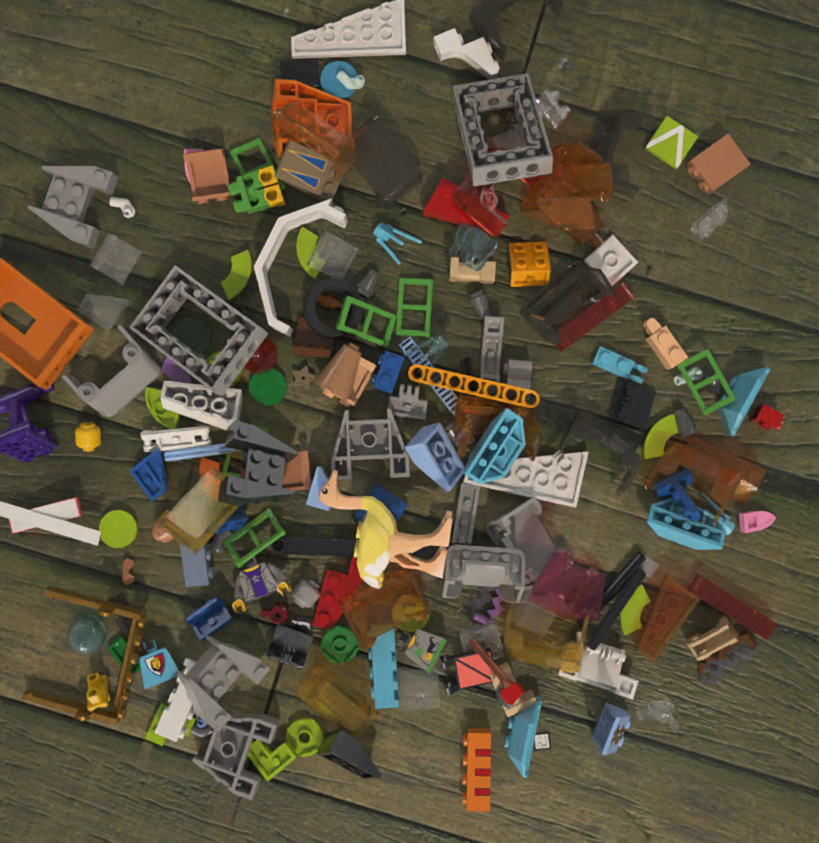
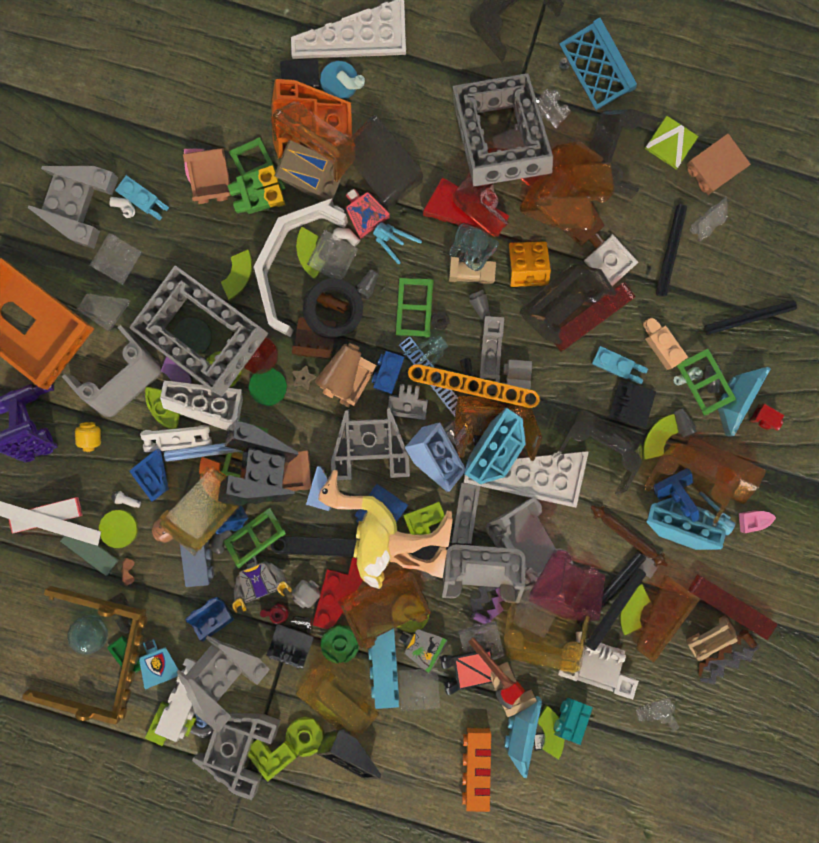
yellow hips [87,673,110,712] -> none
bright green window [336,296,397,348] -> none
white arch [433,28,500,80] -> none
light blue slope [591,702,631,755] -> none
none -> sand green tile [60,536,119,576]
none -> white piece [111,491,141,508]
none -> medium azure hinge [115,175,169,221]
none -> white arm [331,228,361,247]
none -> torso [346,189,390,239]
none -> lime plate [404,502,445,535]
none -> lime tile [538,705,565,760]
none -> teal brick [554,698,593,745]
none -> dark azure fence [559,18,637,110]
none -> reddish brown wheel [591,505,668,567]
none -> black axle [656,204,687,297]
none -> black axle [704,300,797,335]

